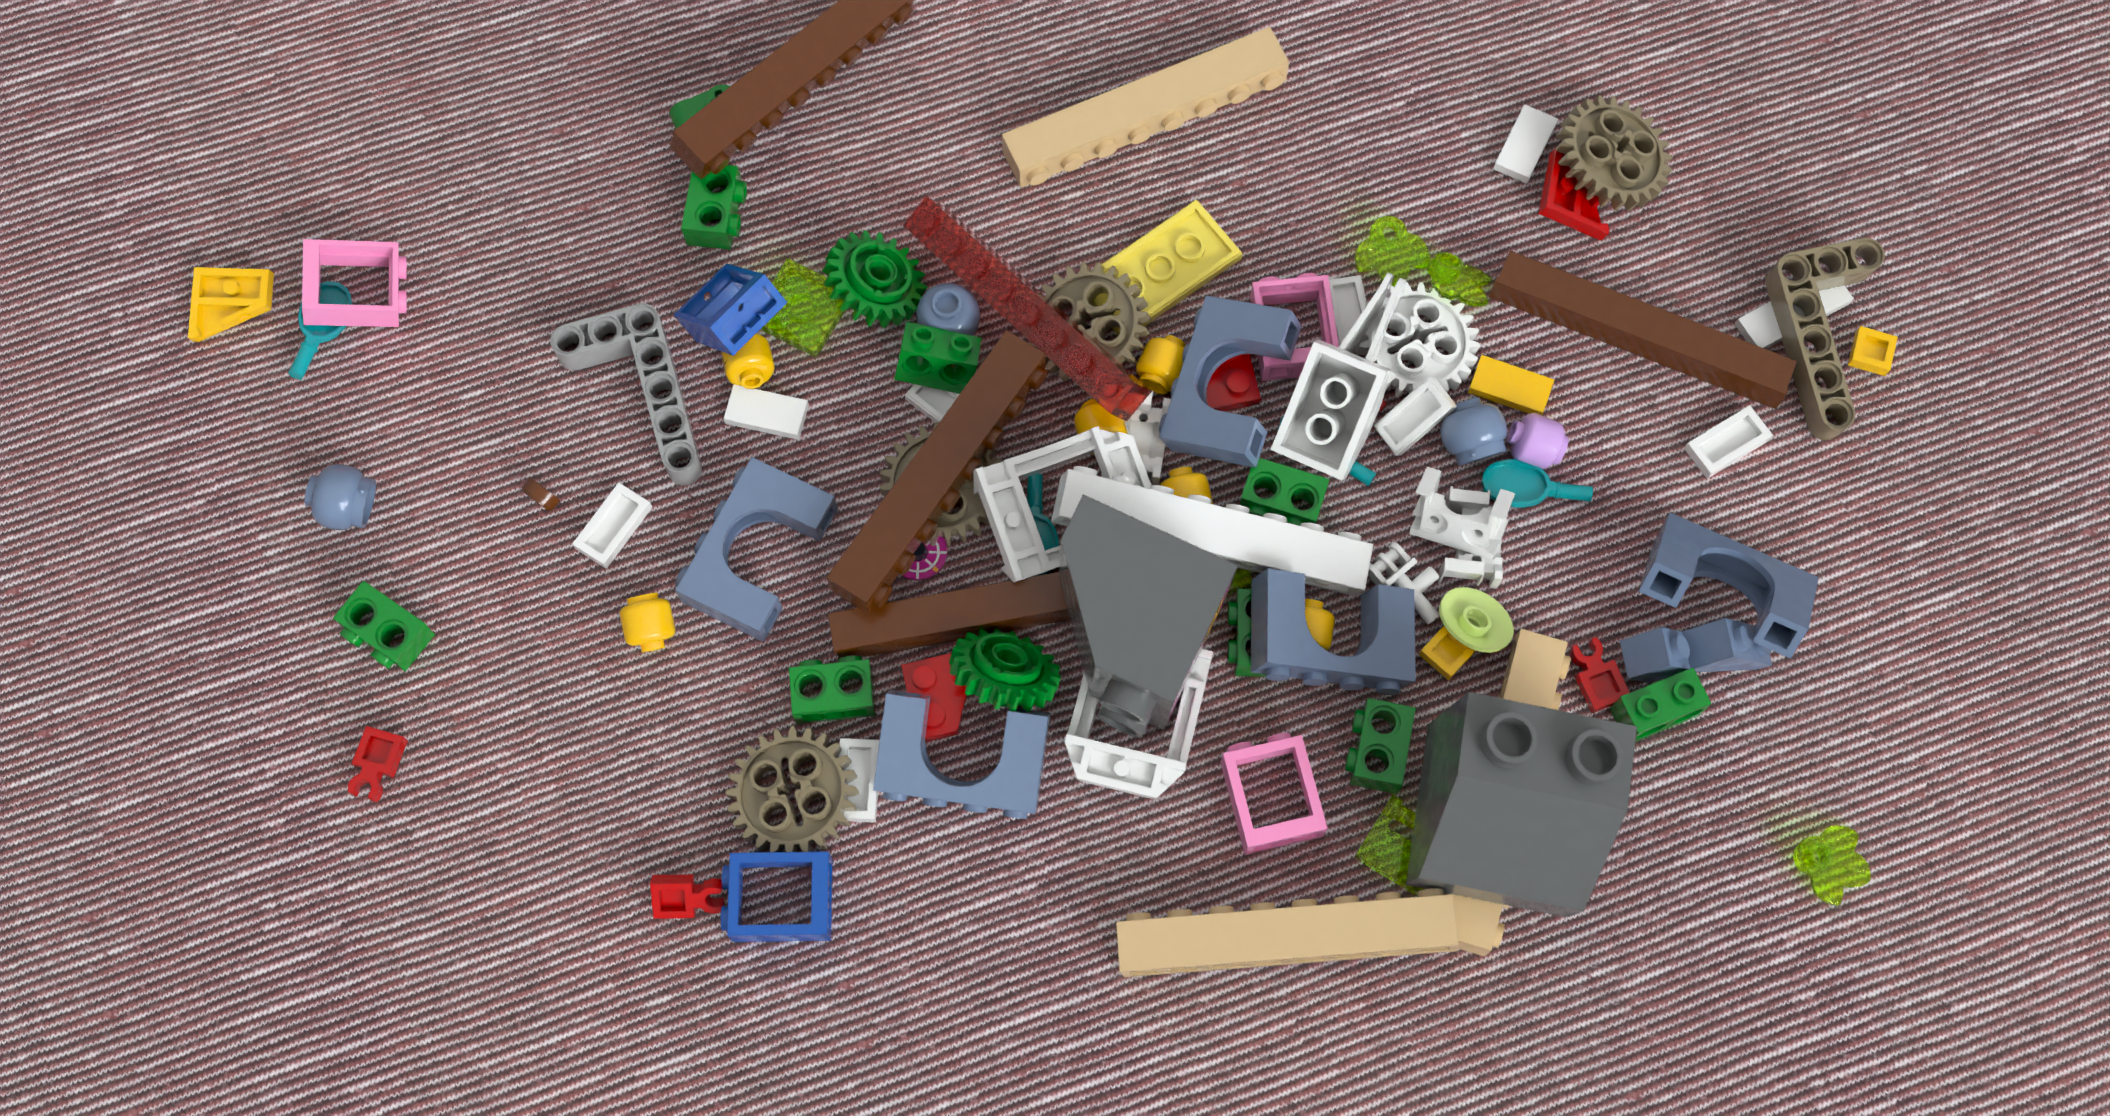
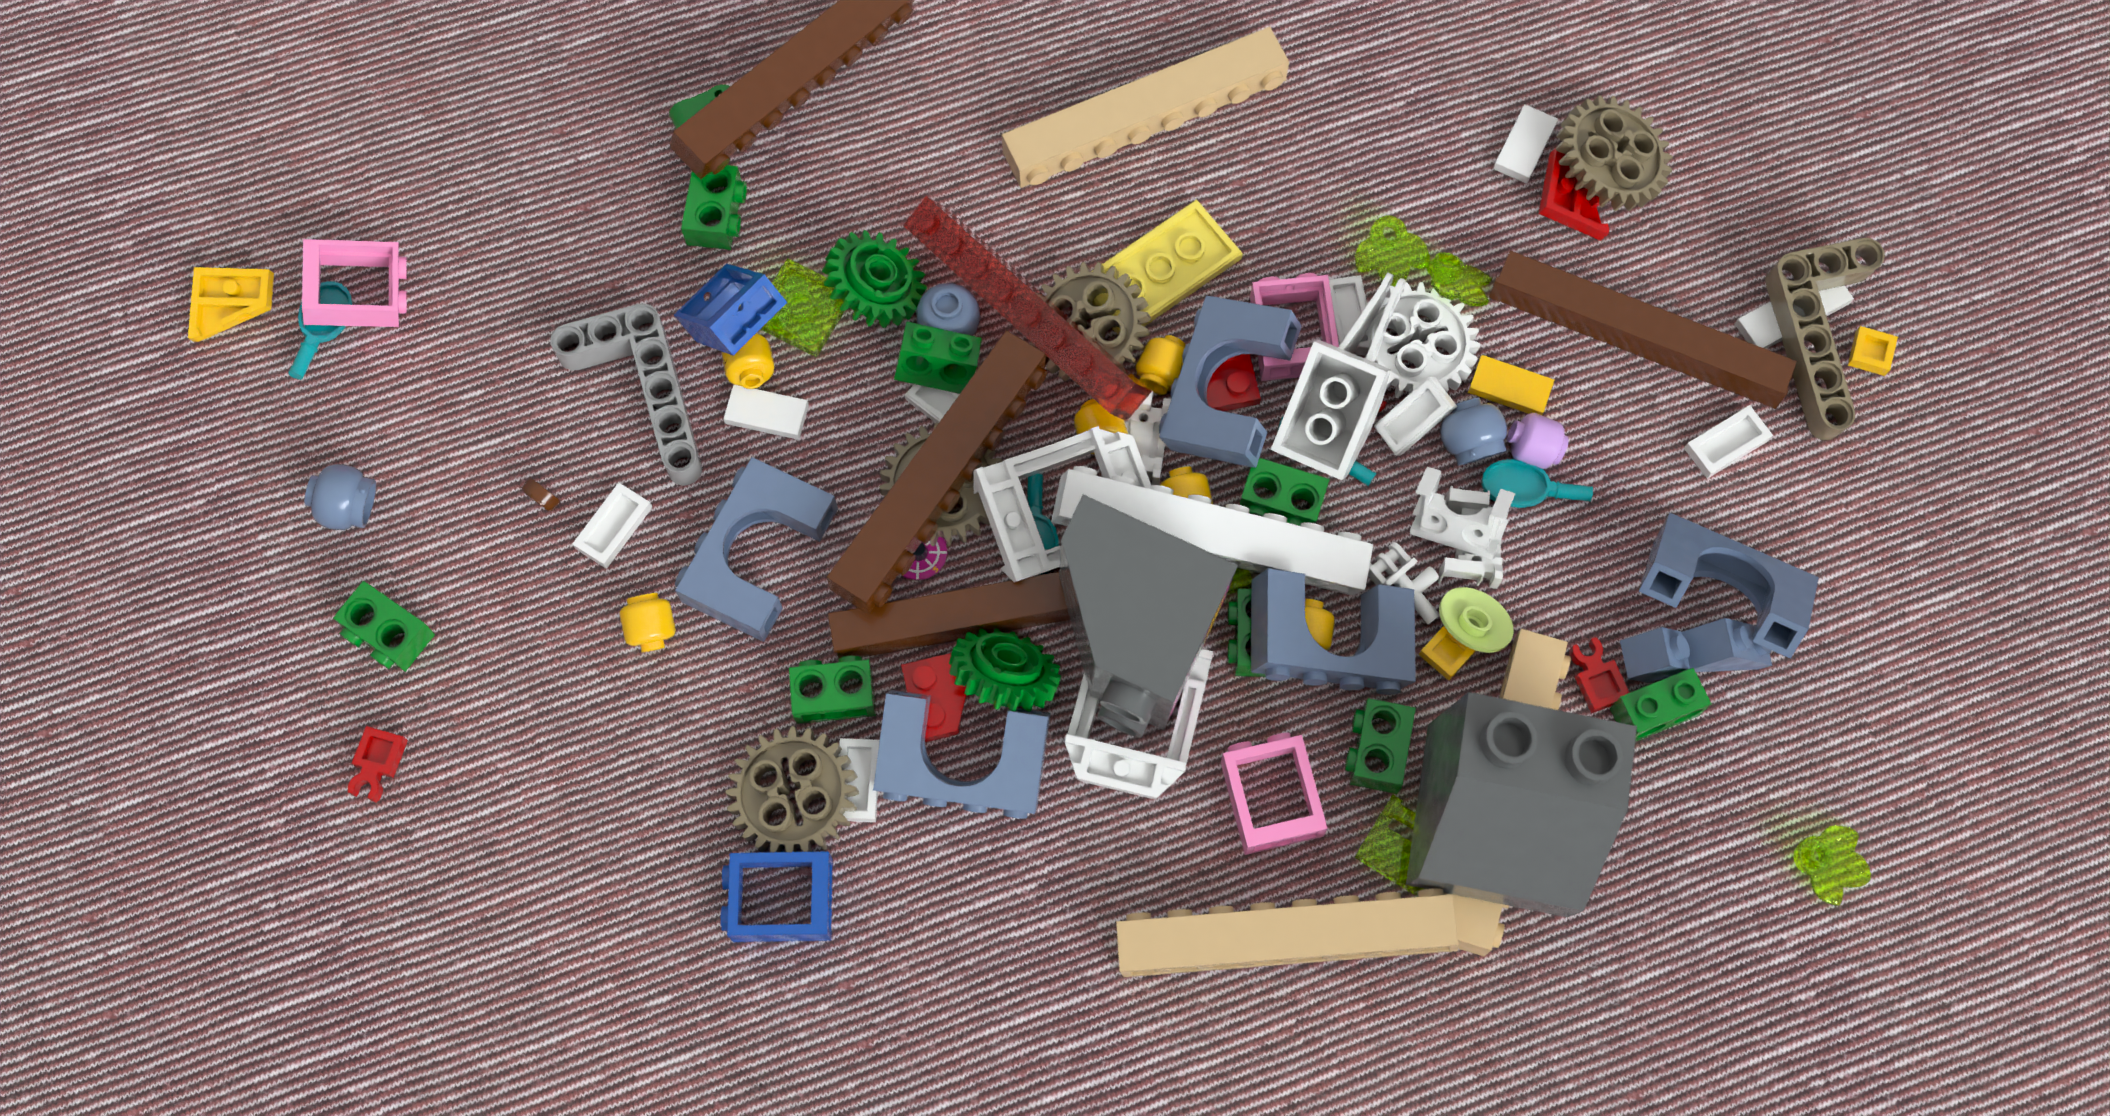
red plate [650,874,725,919] -> none

